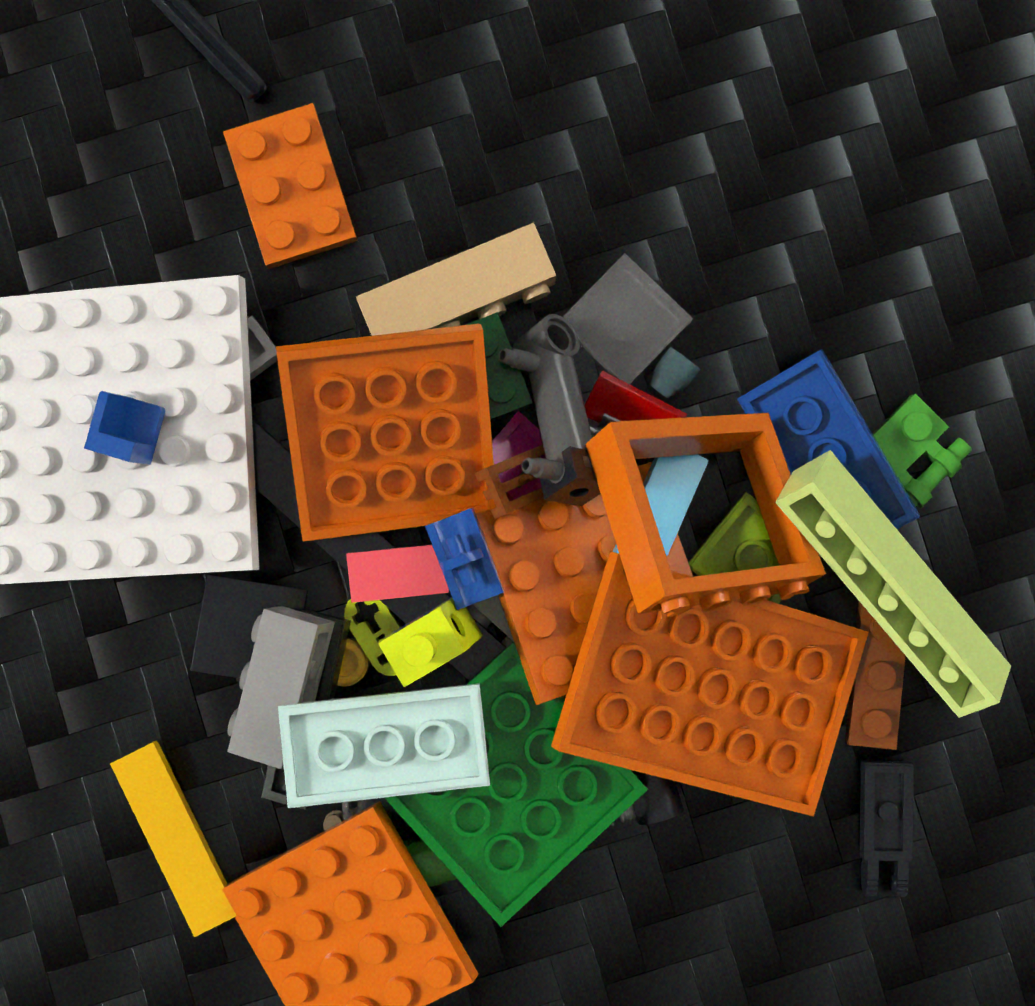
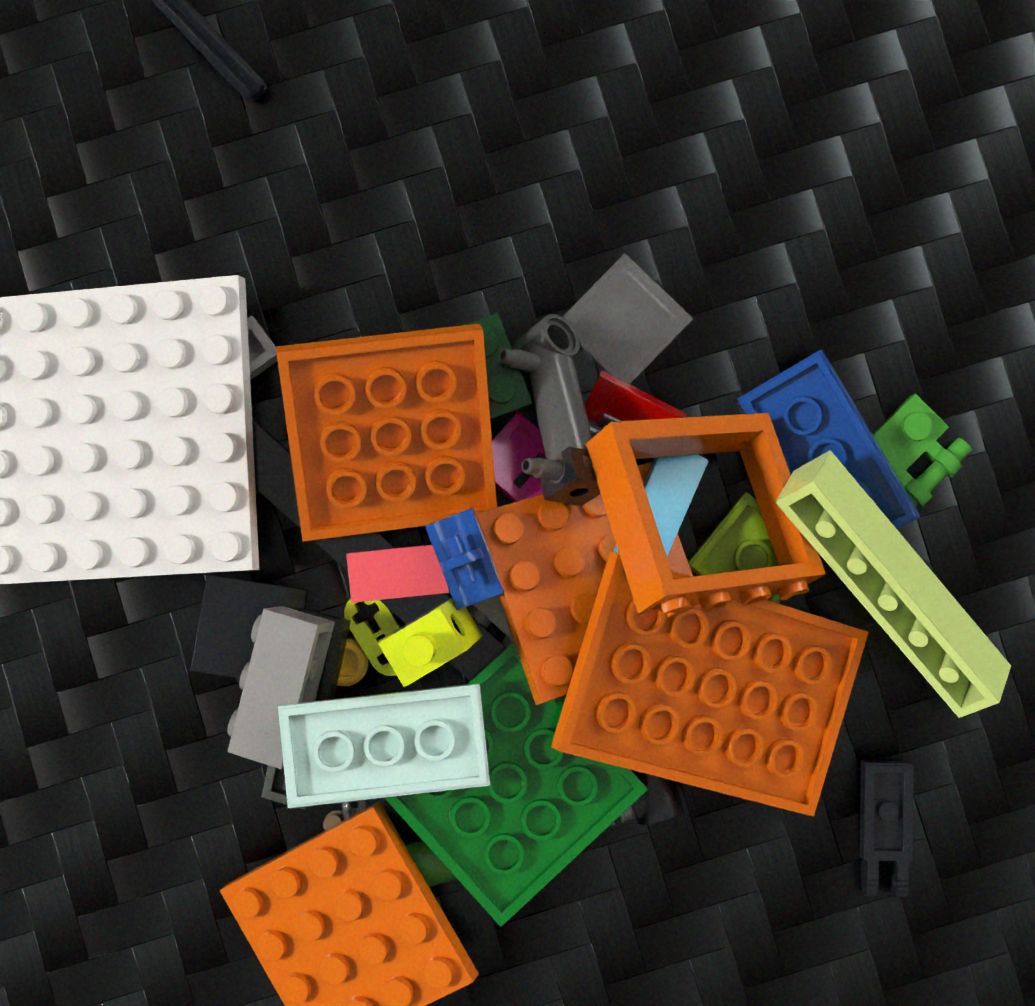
blue panel [84,391,165,465] -> none
yellow tile [110,740,237,937] -> none
orange plate [223,103,358,269] -> none
tan brick [356,223,556,336] -> none
dark orange tile [475,444,545,519] -> none
clear light blue hose [650,346,701,399] -> none
dark orange plate [845,601,906,750] -> none

